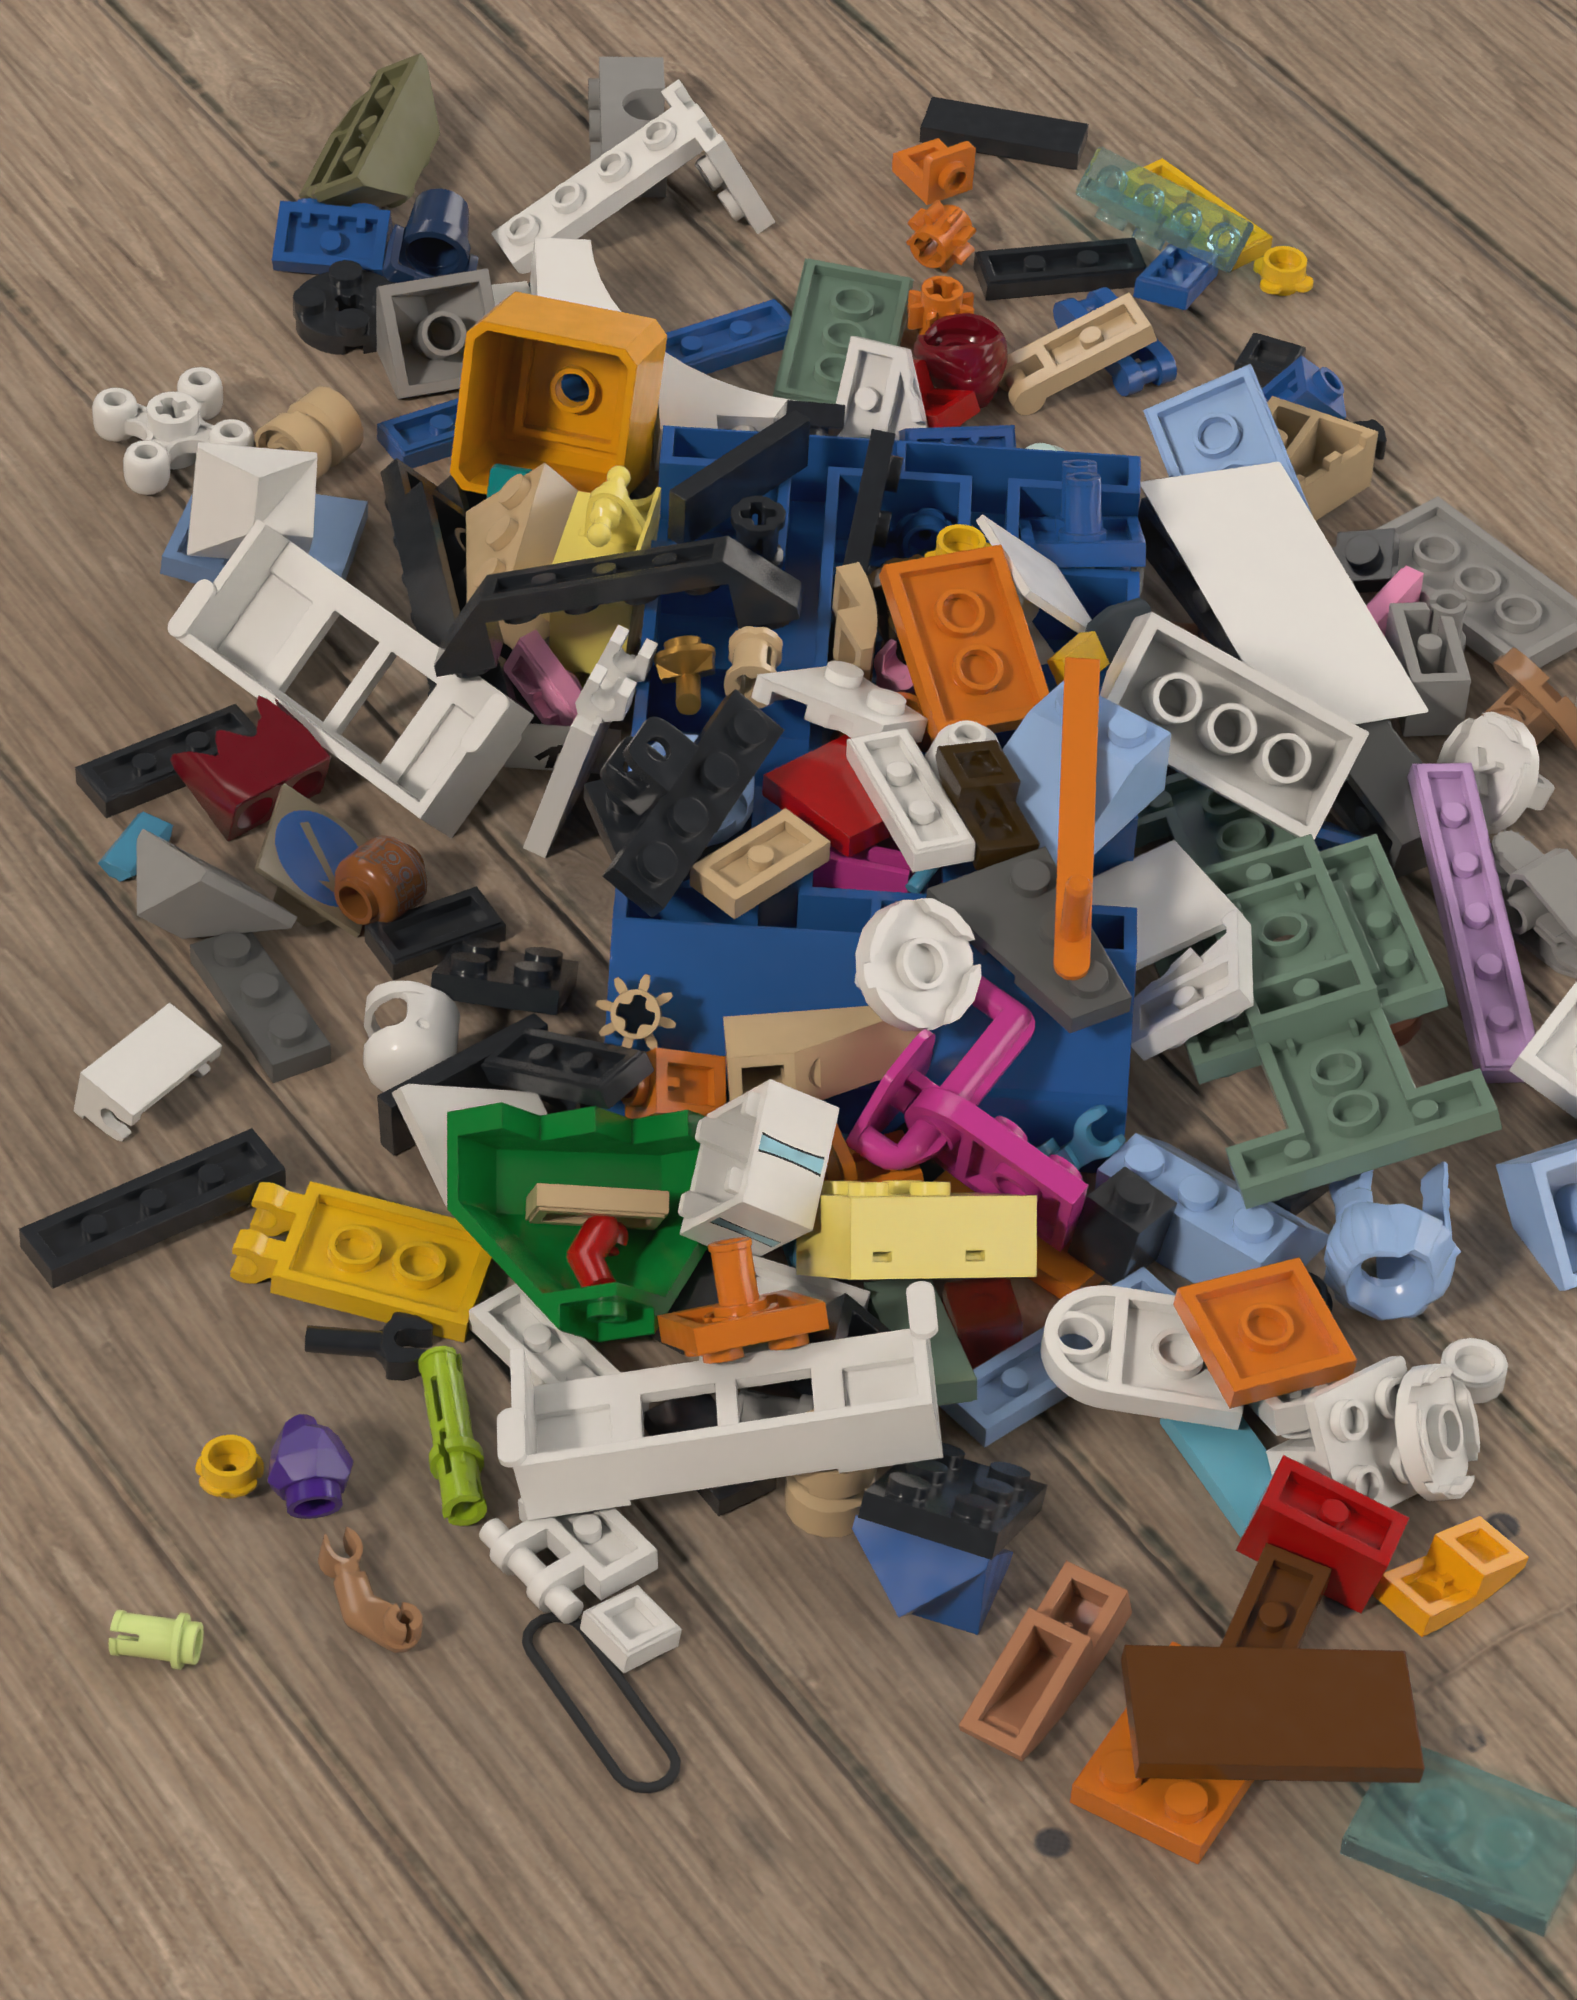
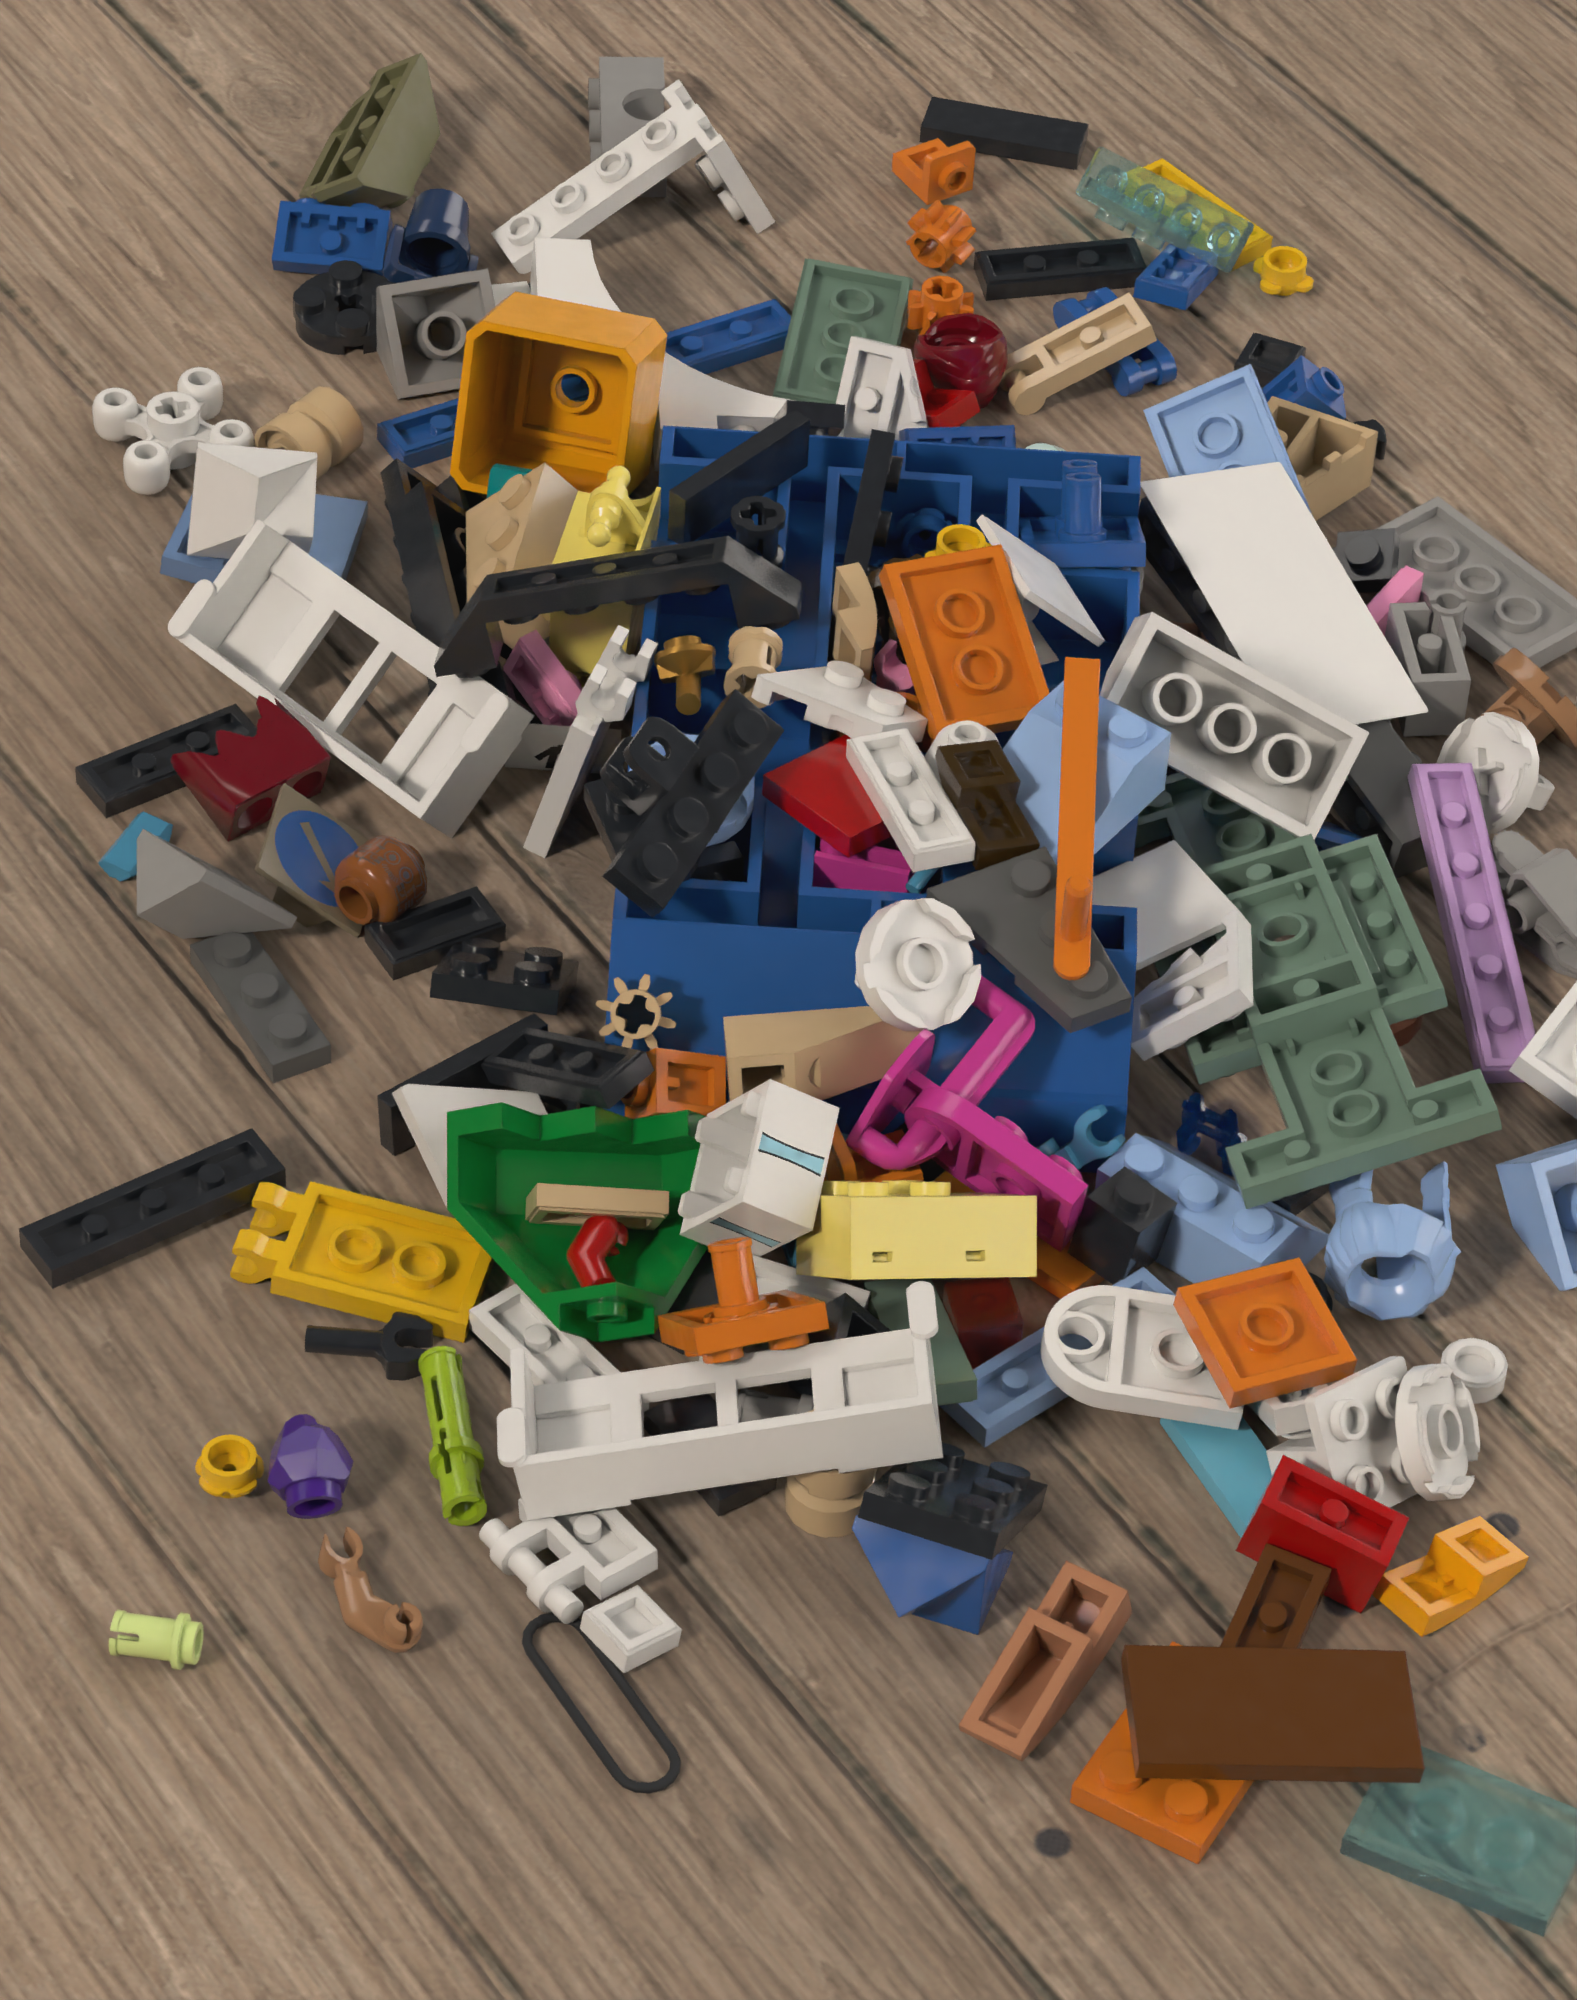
white hinge [74,1003,222,1141] -> none
white helmet [363,981,460,1092] -> none
tan plate [690,808,831,919] -> none
piece [1047,598,1151,685] -> none
none -> clear blue piece [1176,1092,1247,1177]

